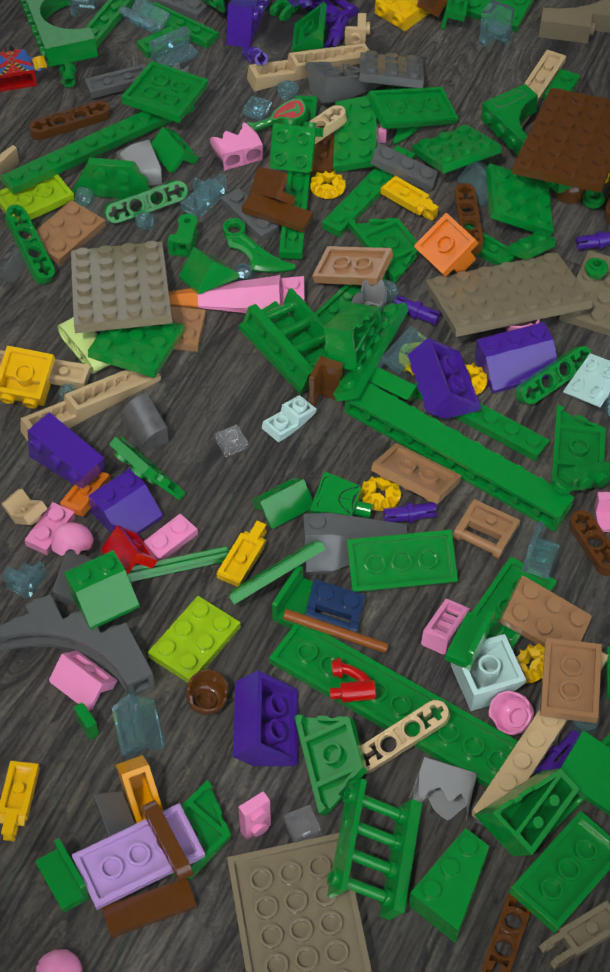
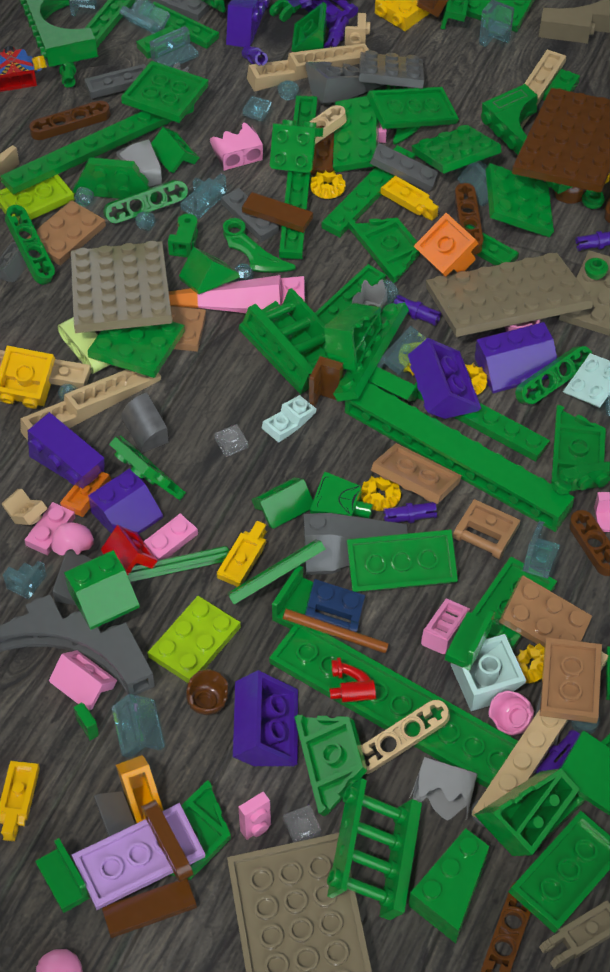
green piece [246,98,308,132] -> none
reddish brown panel [250,166,296,205] -> none
medium nougat plate [312,246,393,286] -> none
green plate [509,231,556,260] -> none

